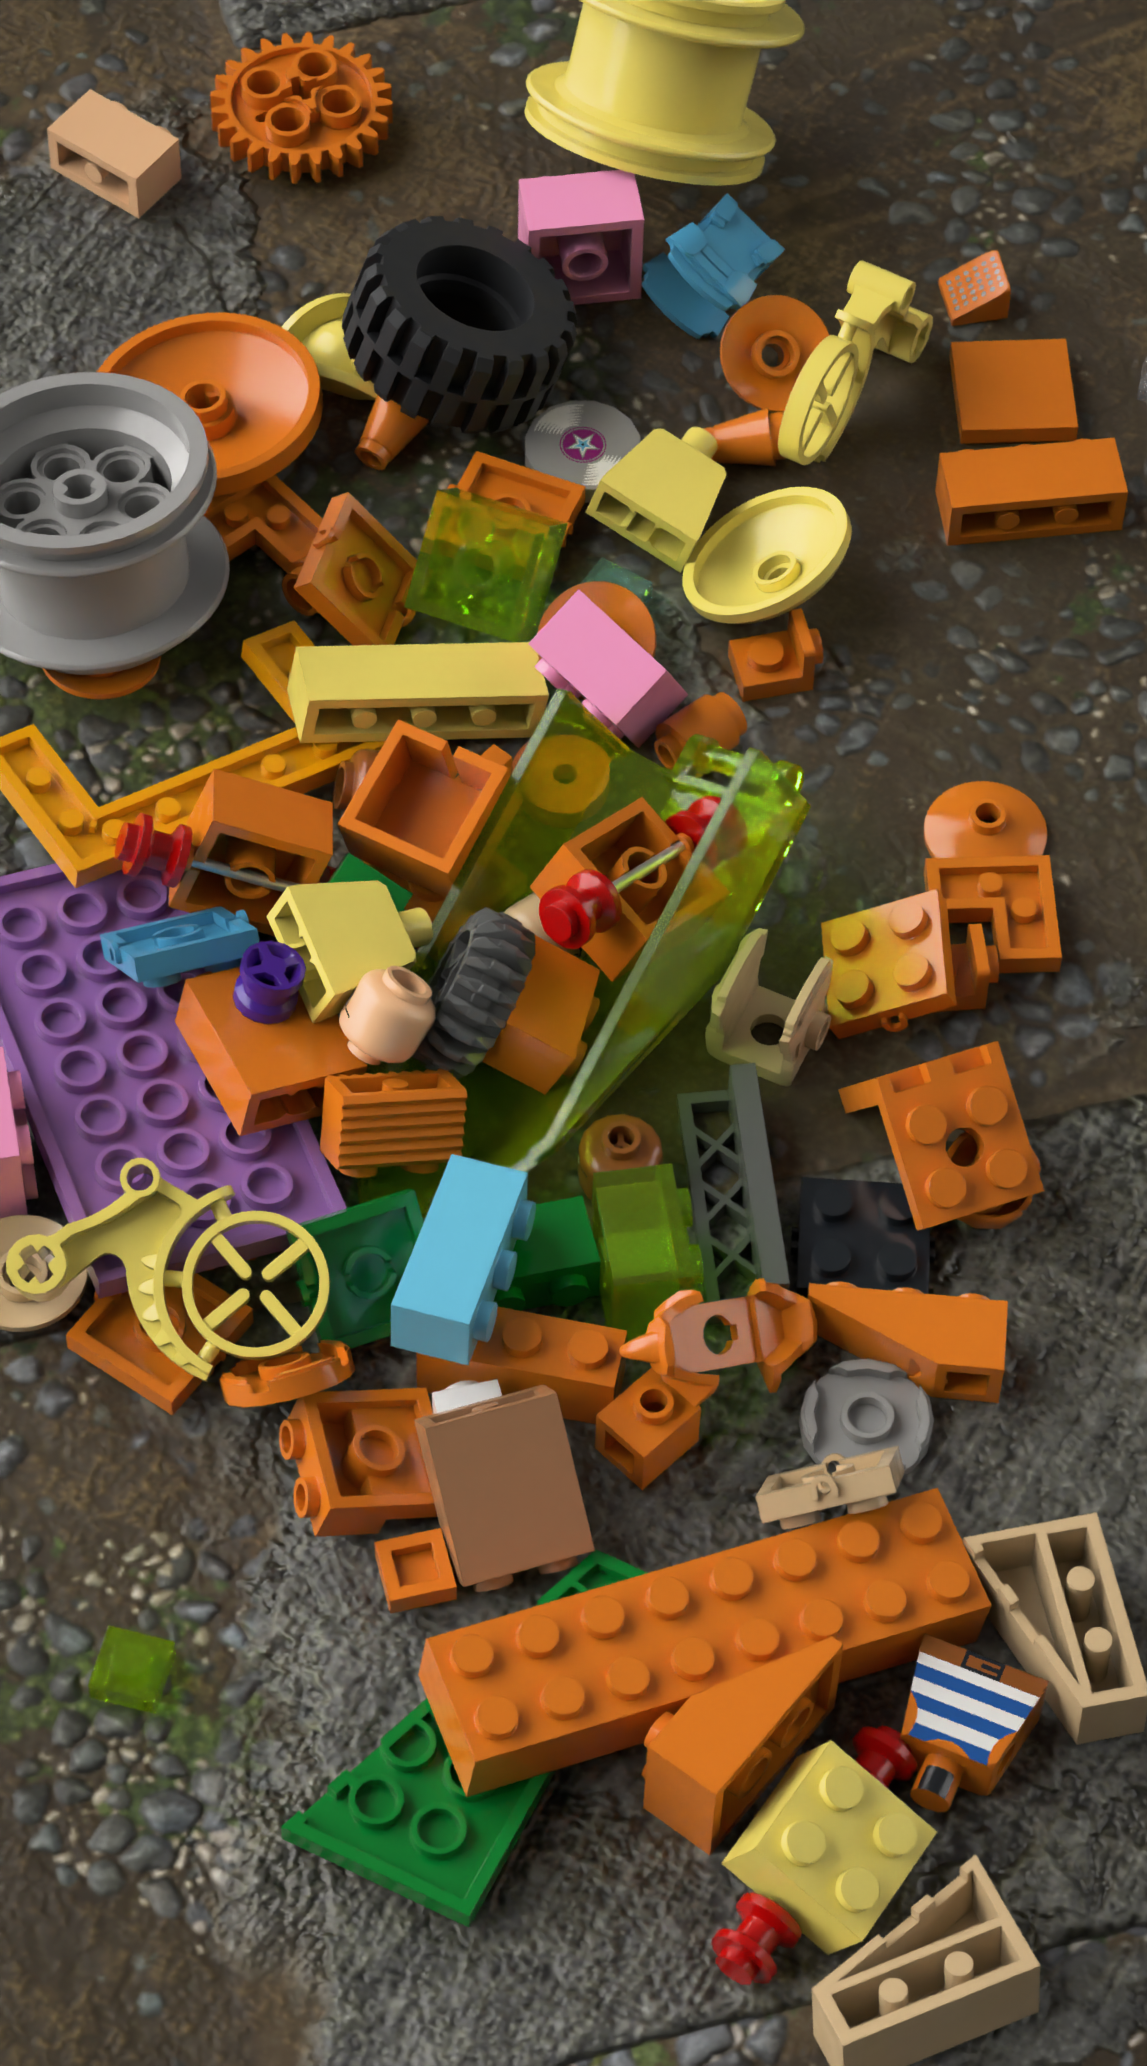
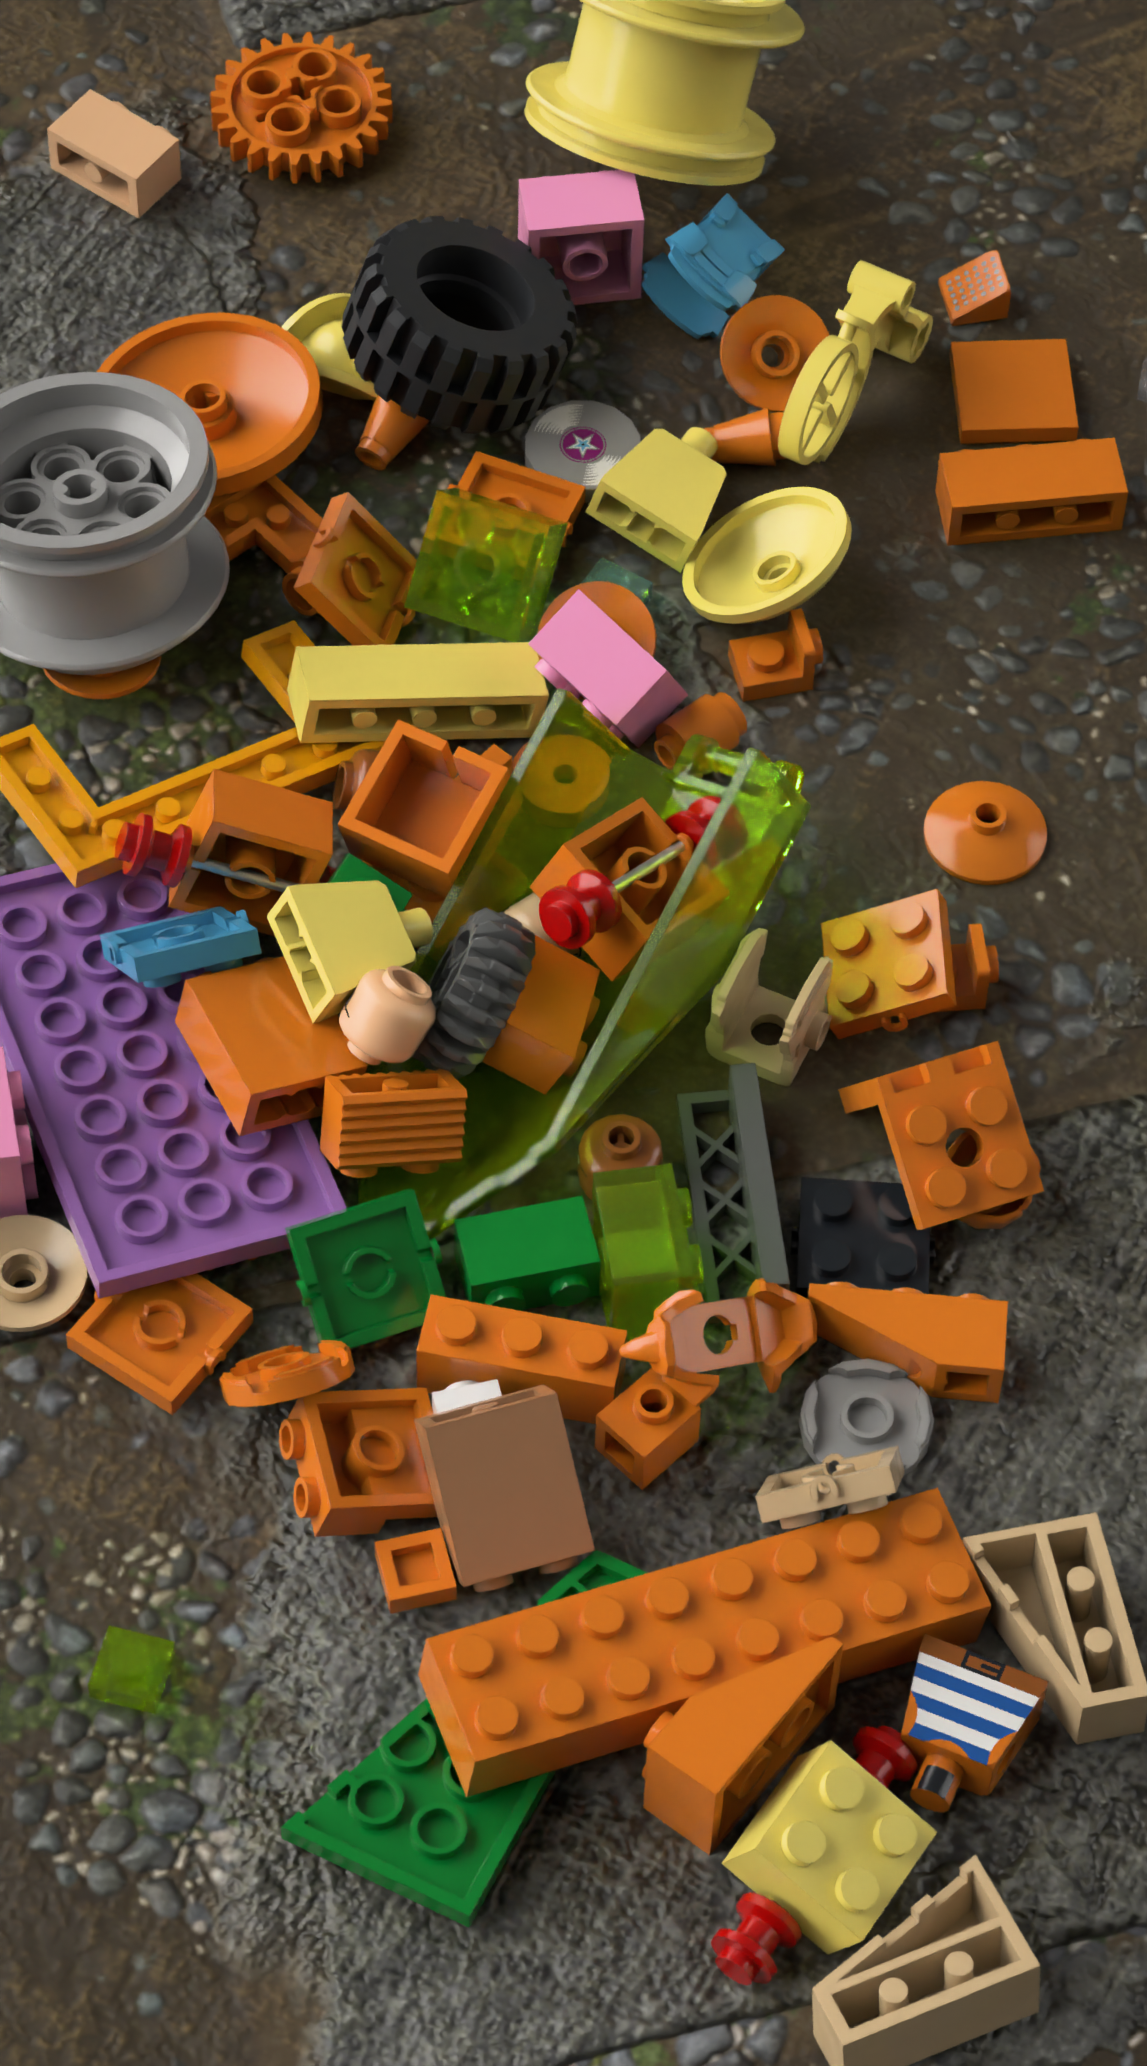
light yellow piece [6,1158,330,1382] -> none
dark purple wheel [233,941,306,1024] -> none
medium azure brick [391,1154,536,1365] -> none
orange plate [924,855,1062,973] -> none

